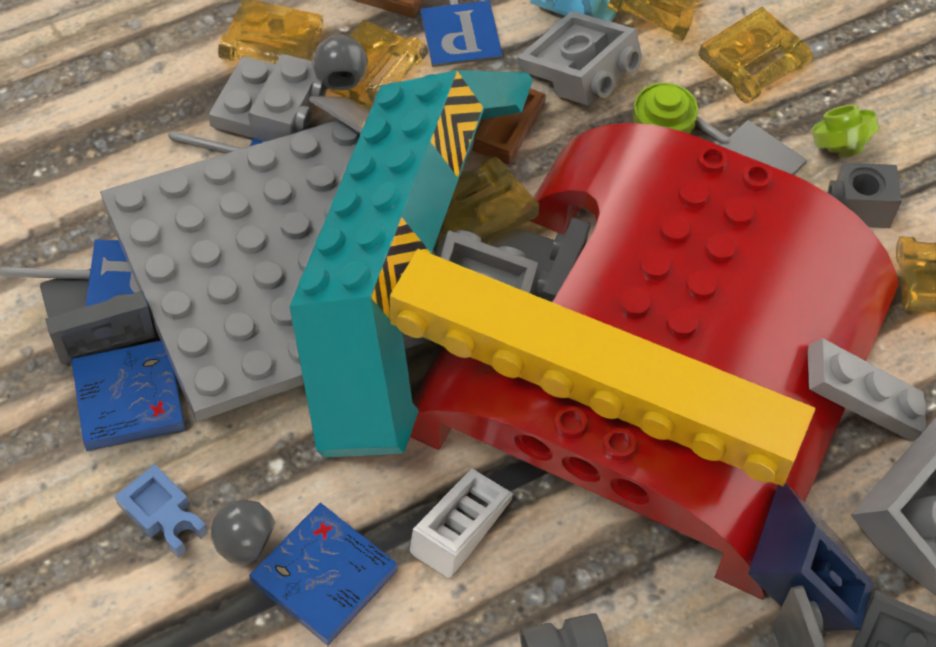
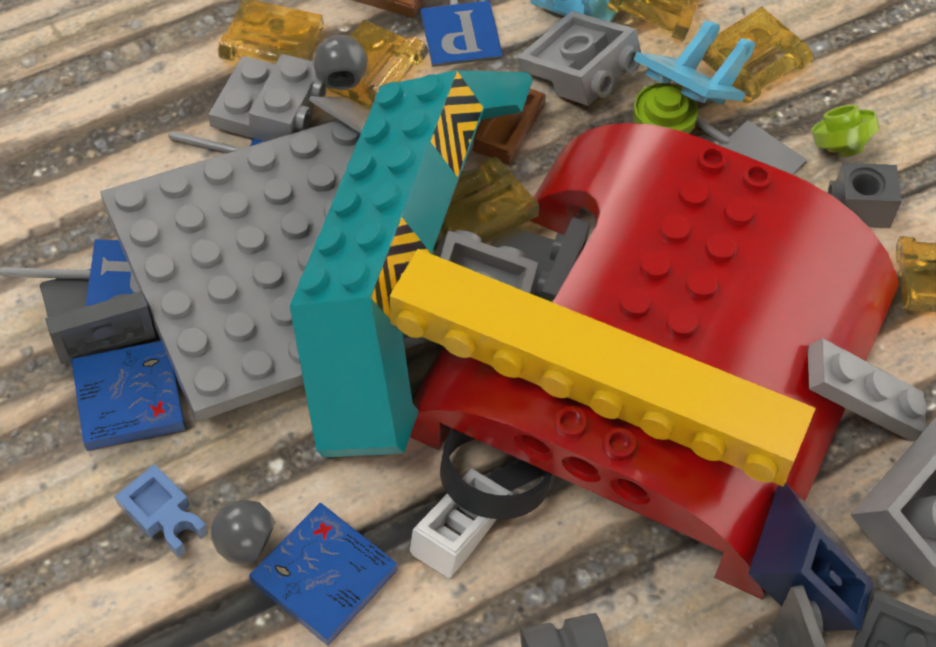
none -> black tyre [440,429,552,519]
none -> medium azure plate [634,20,755,105]

